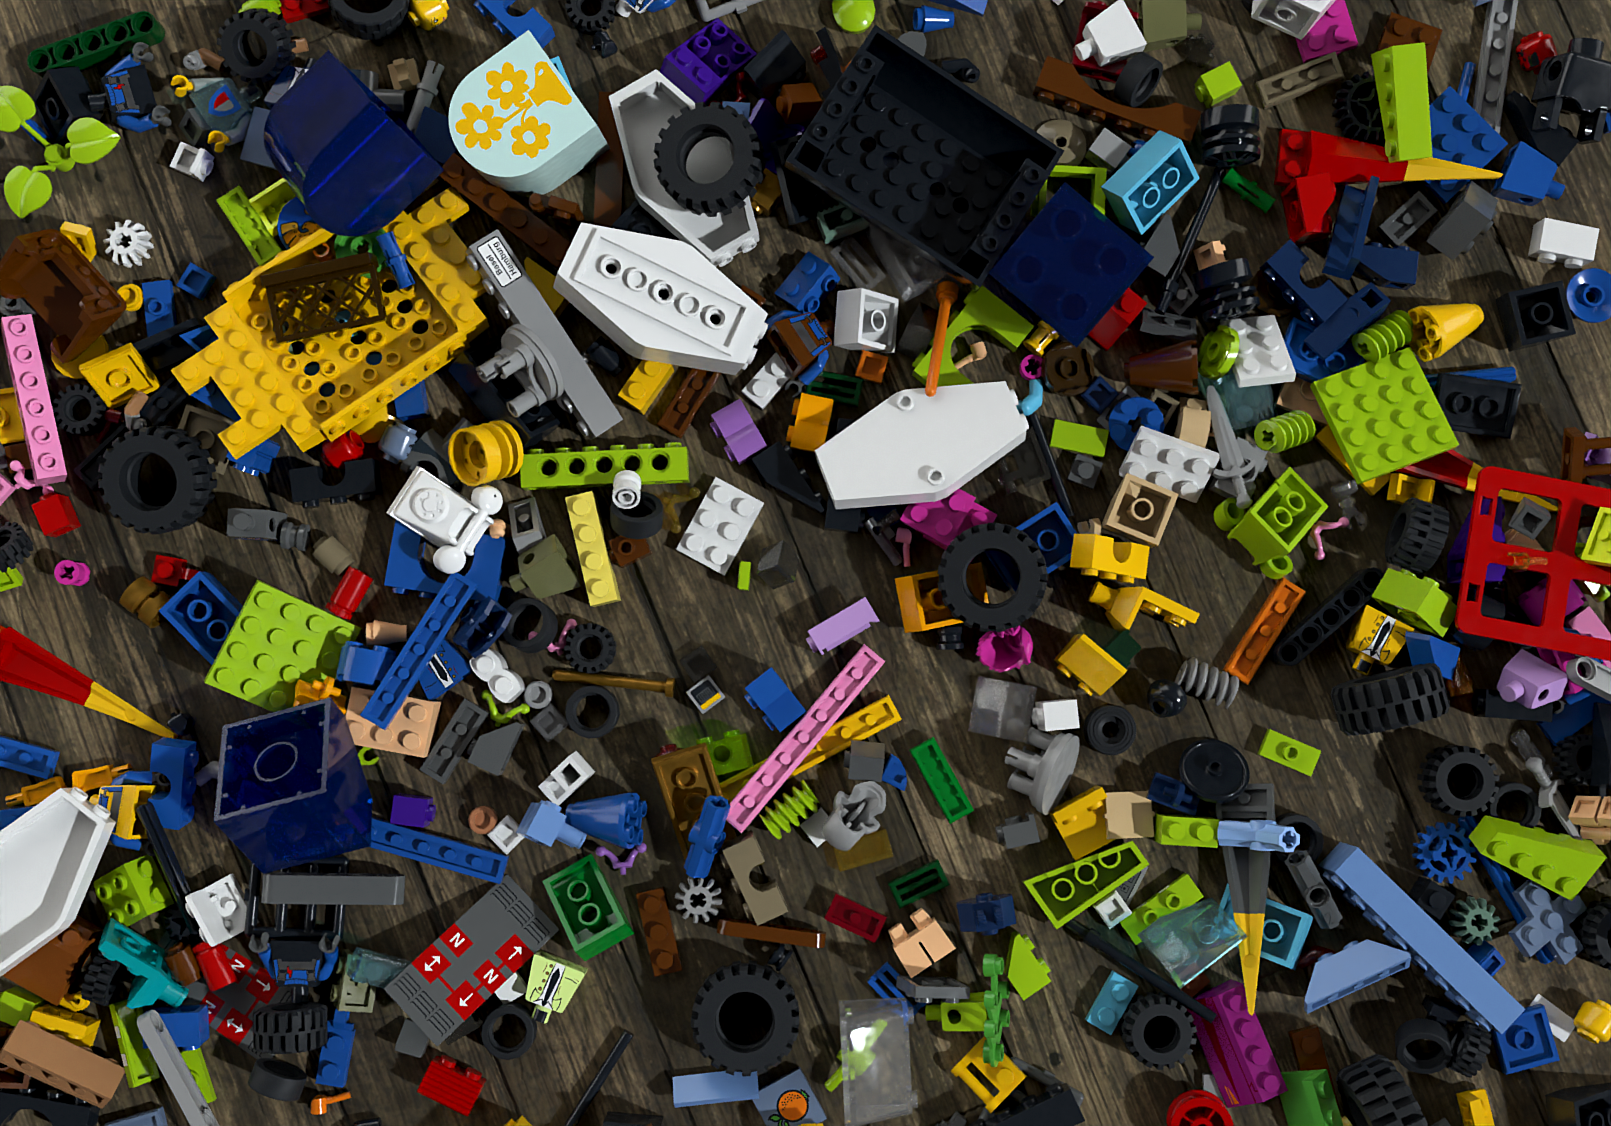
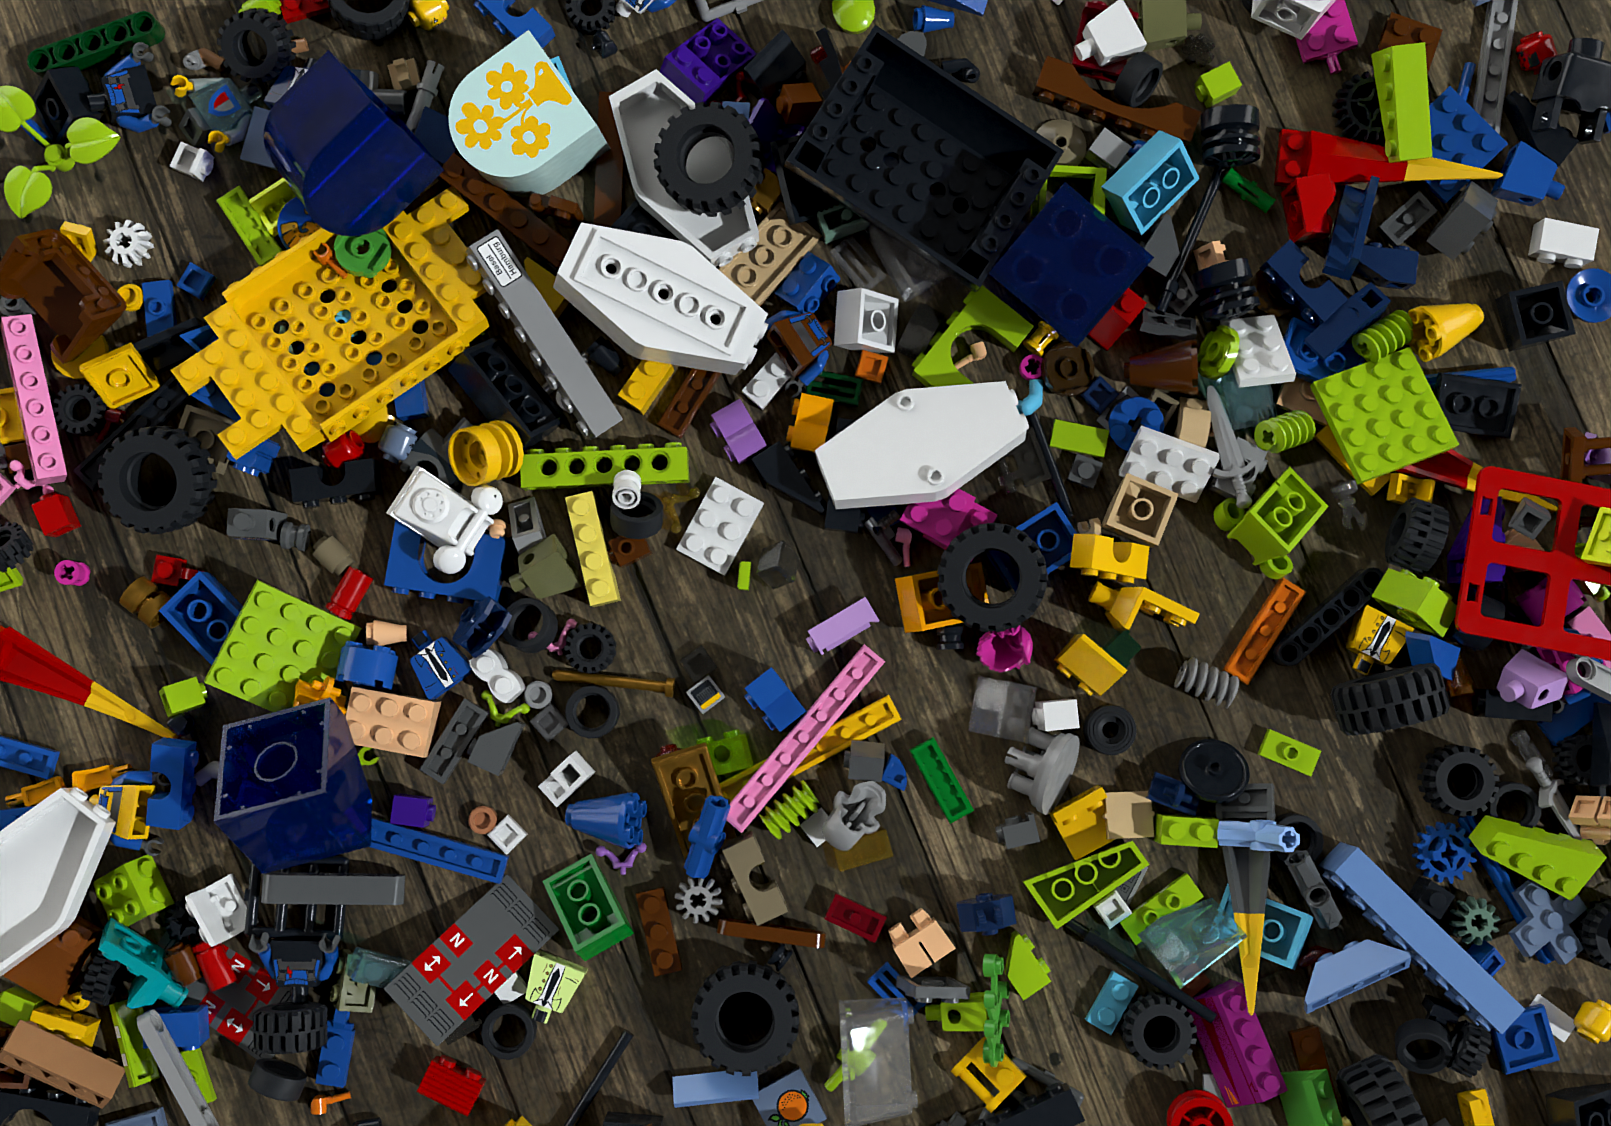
arm [124,391,148,431] -> none
black axle [136,802,200,935] -> none
dark brown fence [260,252,388,344] -> none
blue plate [360,573,478,730] -> none
blue pin [376,231,415,290] -> none
dark grey slope [394,1019,429,1058] -> none
light grey piece [476,324,564,418] -> none
medium blue brick [516,800,587,849] -> none
dark green tile [887,859,950,909] -> none
orange piece [925,281,959,397] -> none
black piece [1147,679,1187,718] -> none
dark tan tile [1255,52,1345,110] -> none
bright pink piece [1310,517,1349,560] -> none
clear orange hand [1507,552,1548,570] -> none
none -> lime brick [159,677,207,718]
none -> tan tile [718,200,822,306]

